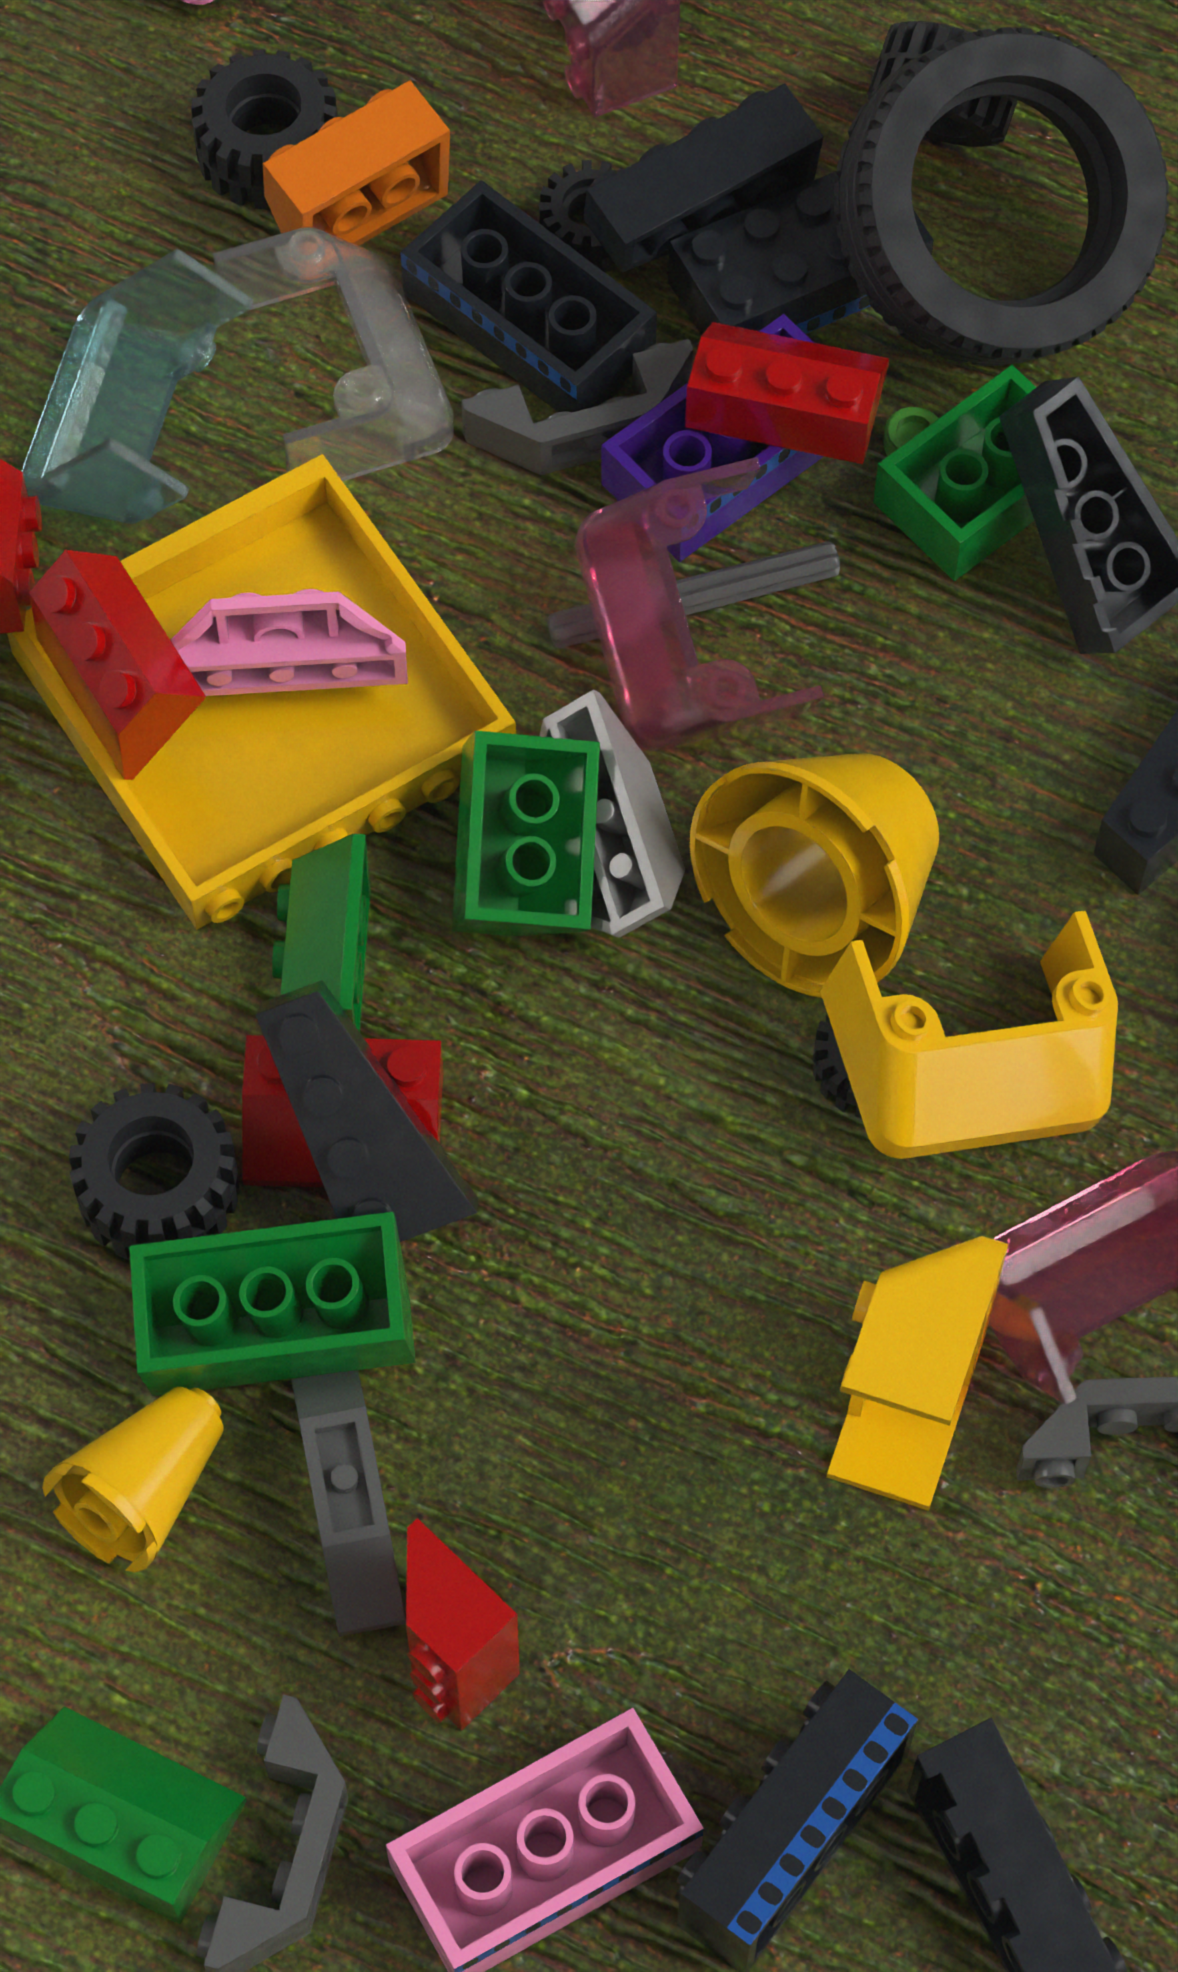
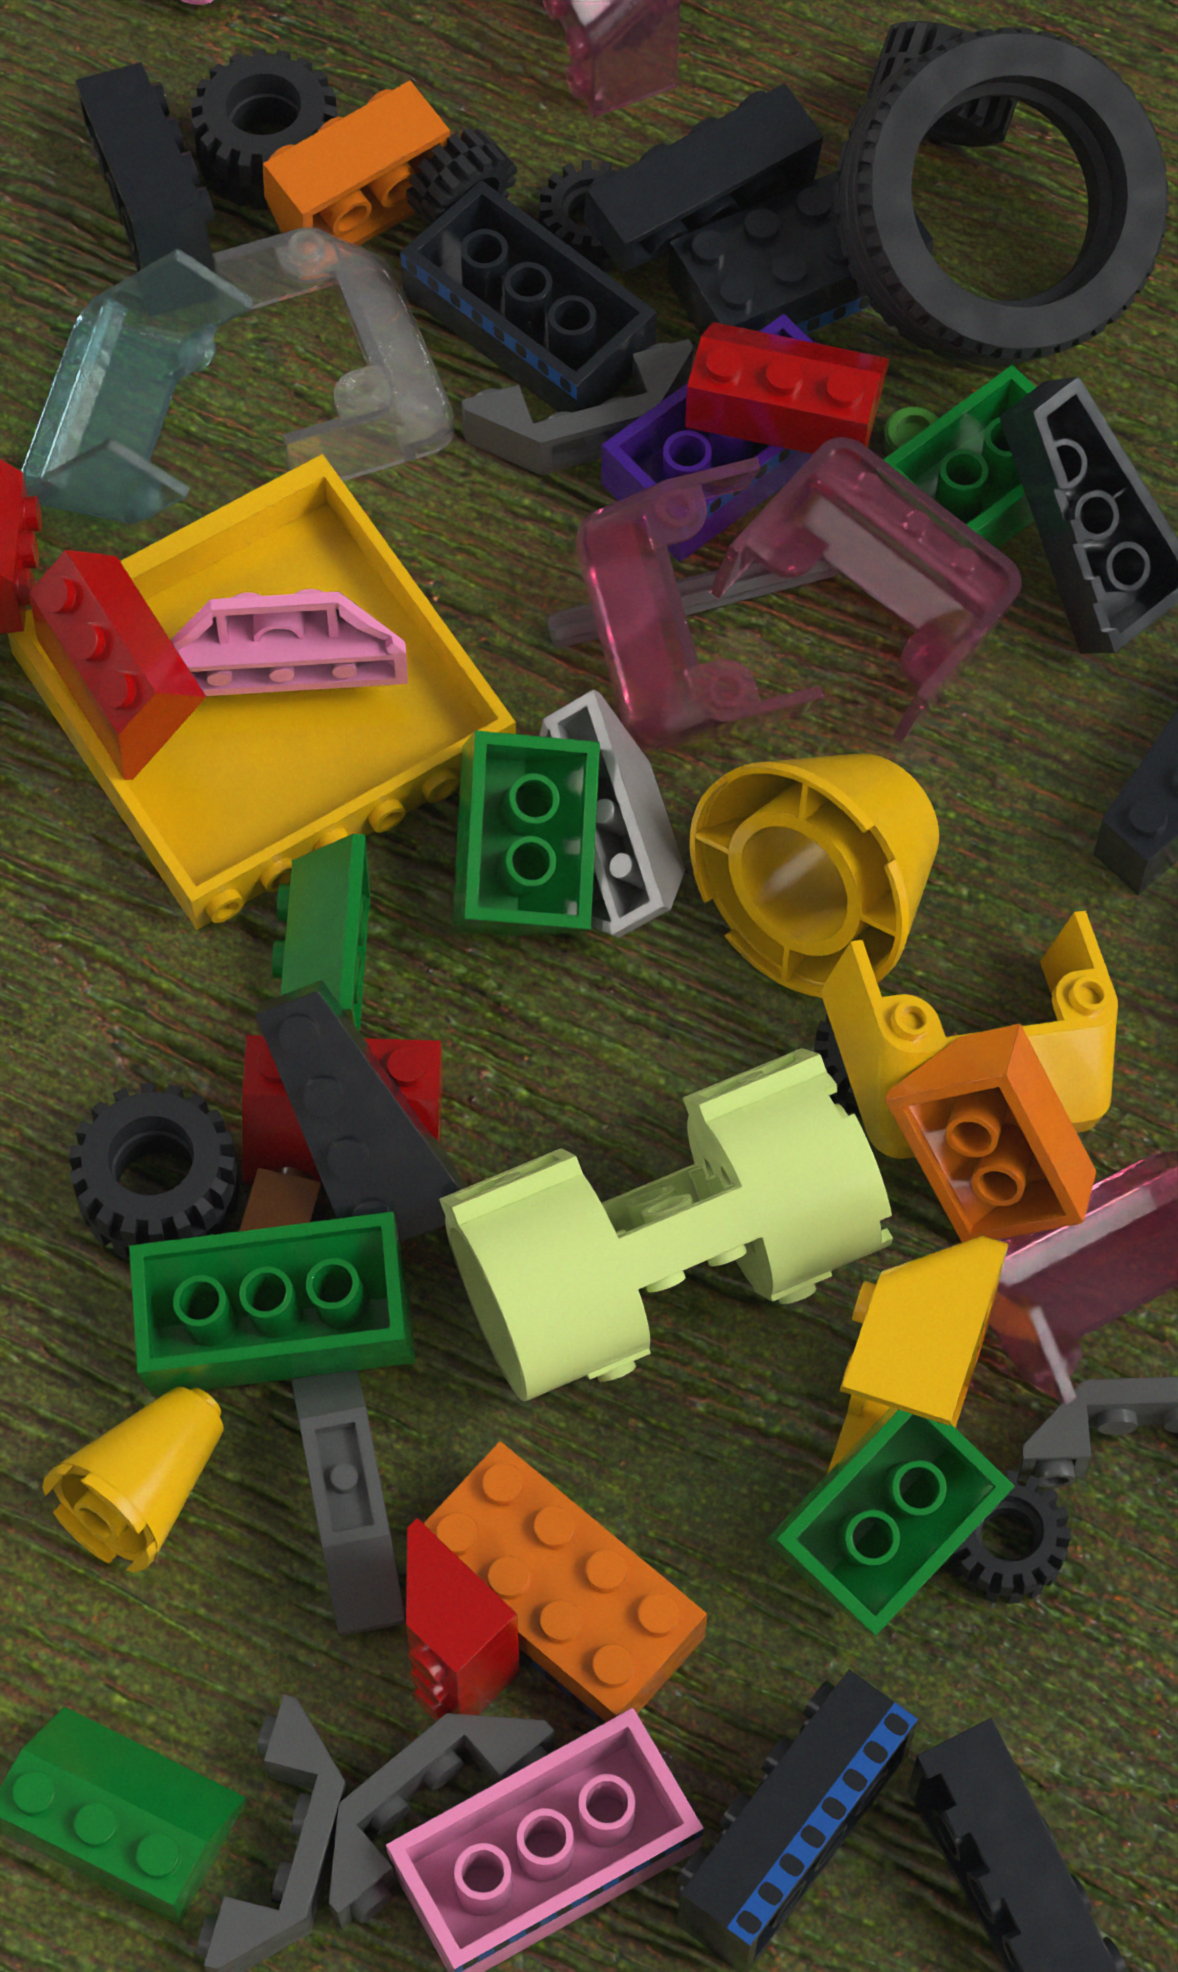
none -> black wedge [75,62,219,311]
none -> reddish brown brick [239,1167,325,1231]
none -> dark grey slope [329,1713,554,1929]
none -> black tyre [406,128,517,226]
none -> orange brick [423,1441,707,1725]
none -> yellowish green cylinder [439,1048,893,1402]
none -> clear pink windscreen [709,437,1021,743]
none -> green slope [765,1407,1015,1636]
none -> orange slope [885,1023,1096,1242]
none -> black tyre [950,1470,1071,1604]

